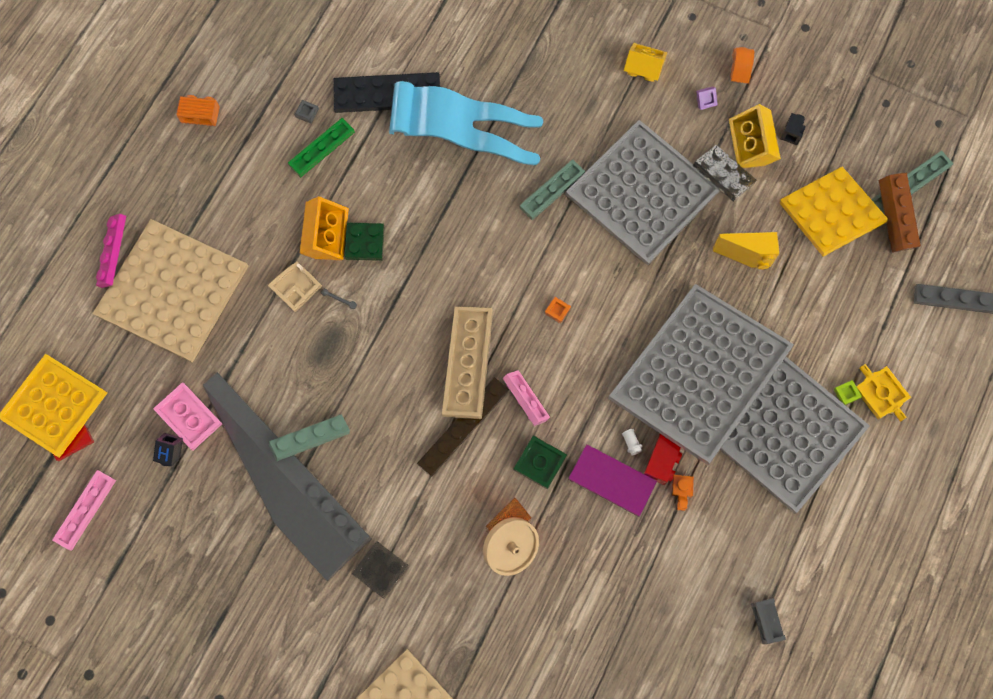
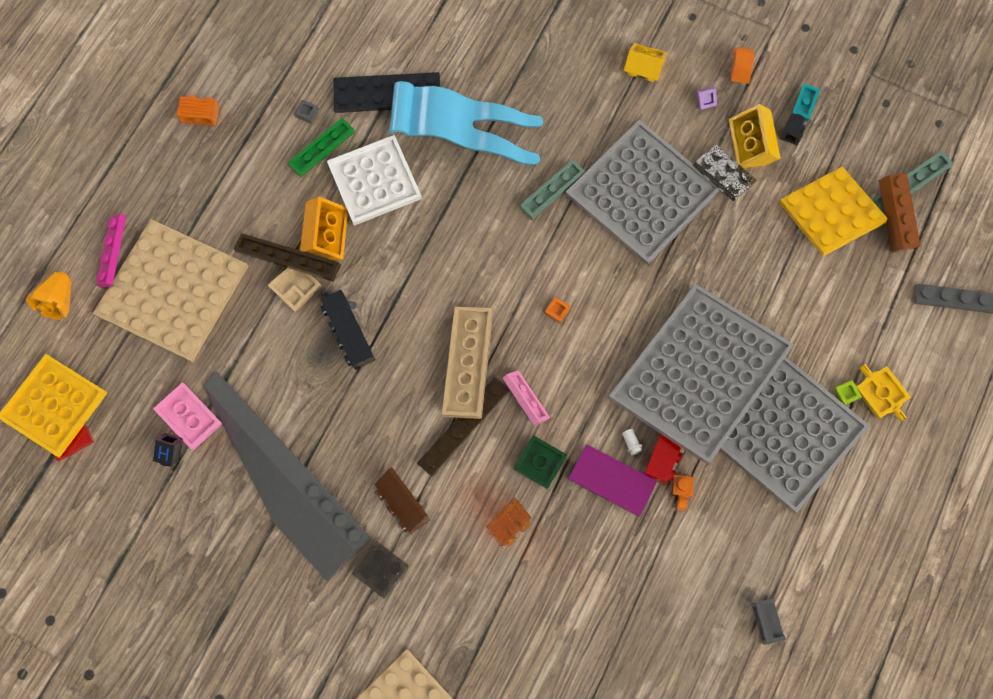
bright pink plate [52,470,116,551] -> none
sand green plate [269,414,350,461] -> none
dark green plate [345,223,385,261] -> none
tan piece [483,517,539,576] -> none
yellow slope [713,232,779,270] -> none
none -> light orange cone [25,272,72,320]
none -> dark brown plate [234,233,341,282]
none -> black brick [320,290,376,370]
none -> white plate [327,135,422,226]
none -> reddish brown slope [374,467,430,535]
none -> teal plate [792,83,821,122]

